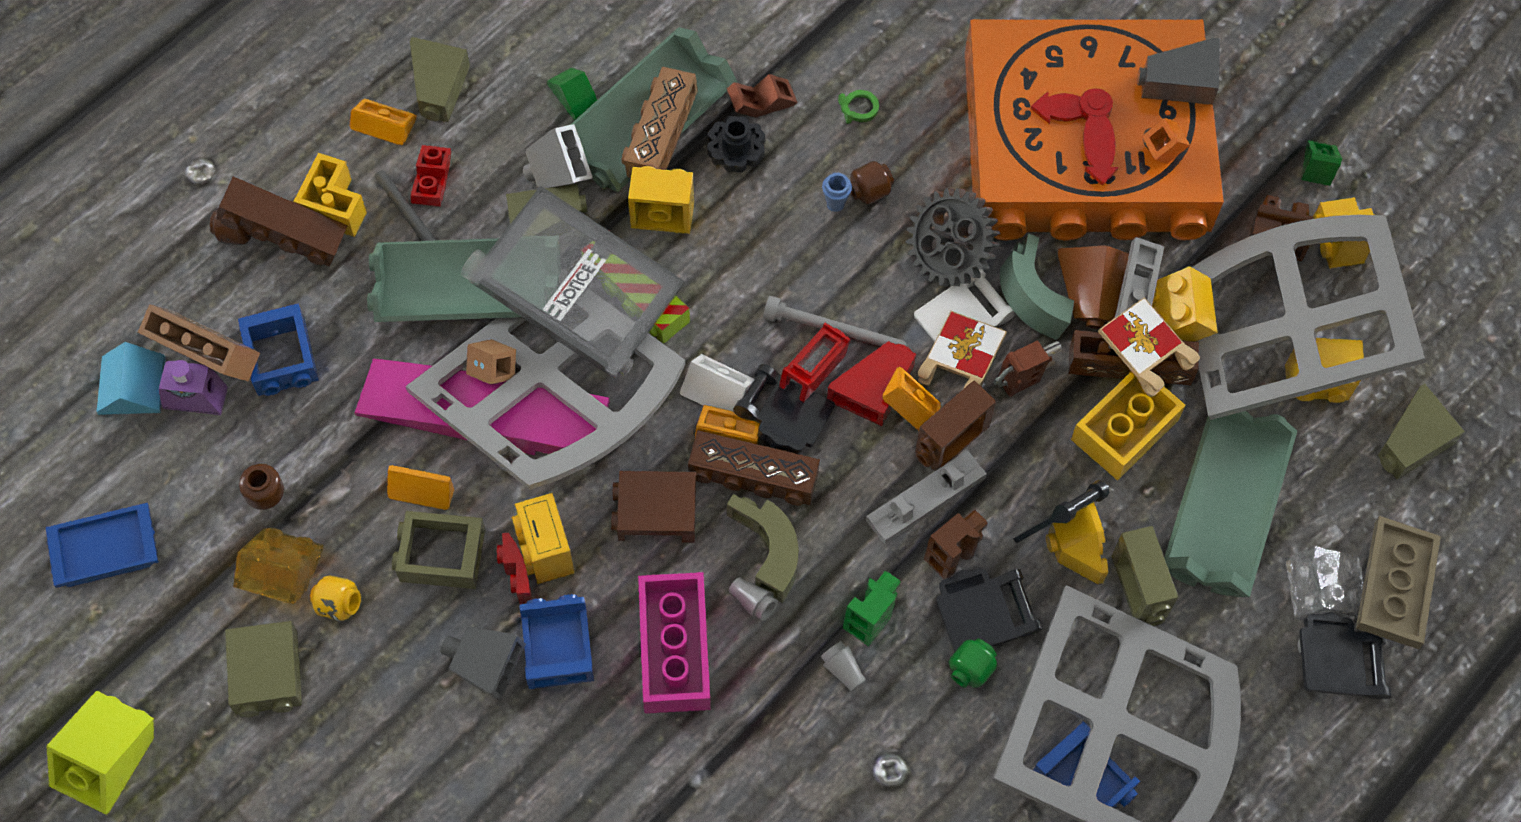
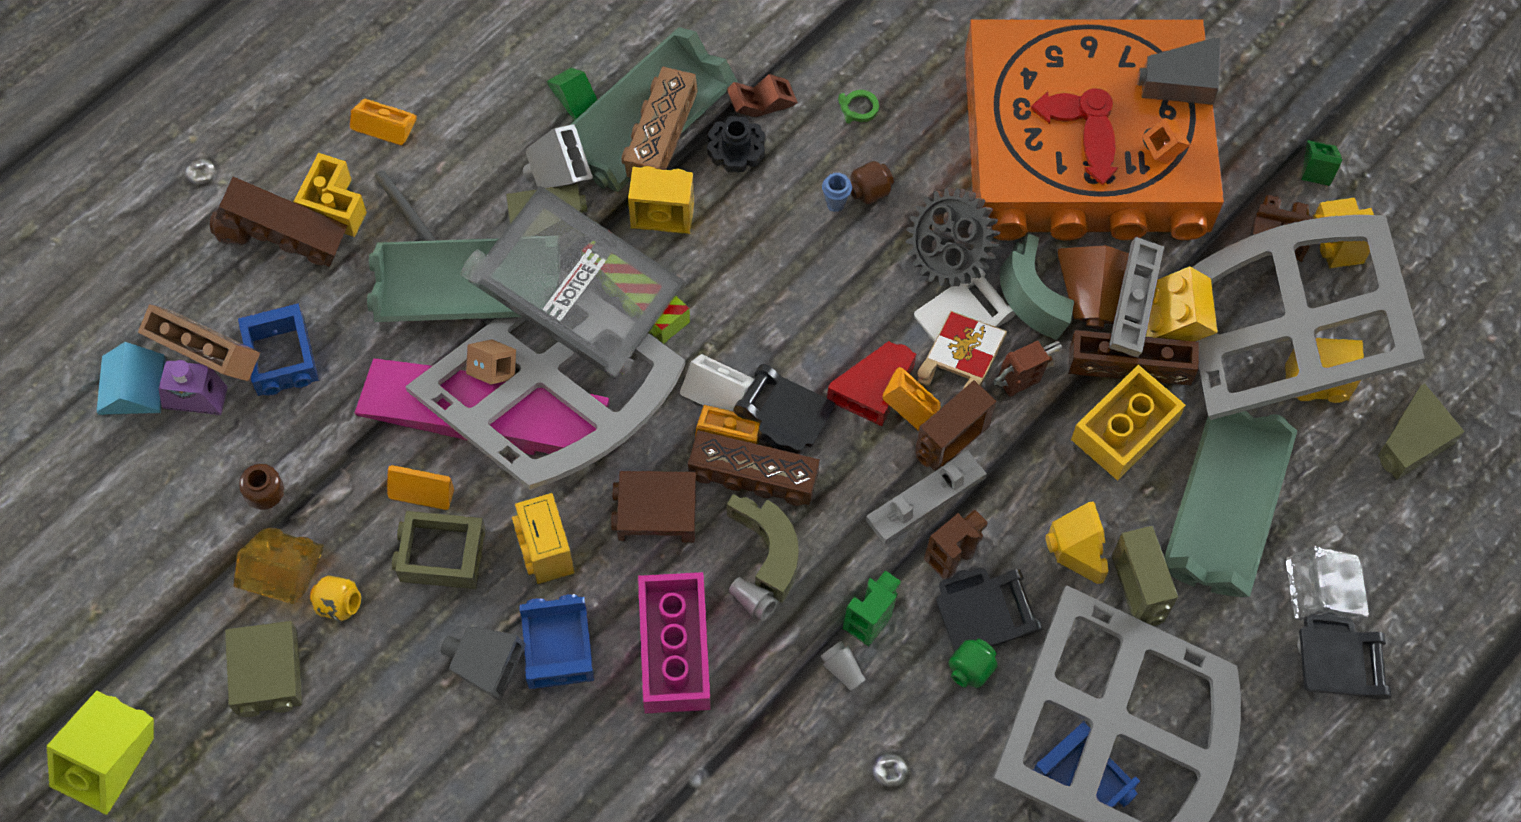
blue piece [45,503,159,588] -> none
olive slope [410,37,470,122] -> none
red slope [410,145,451,207] -> none
red slope [497,533,532,604] -> none
light grey piece [763,296,907,347] -> none
red window [779,322,850,403] -> none
black piece [1013,480,1109,543] -> none
flag [1098,297,1200,397] -> none
dark tan plate [1356,516,1441,649] -> none

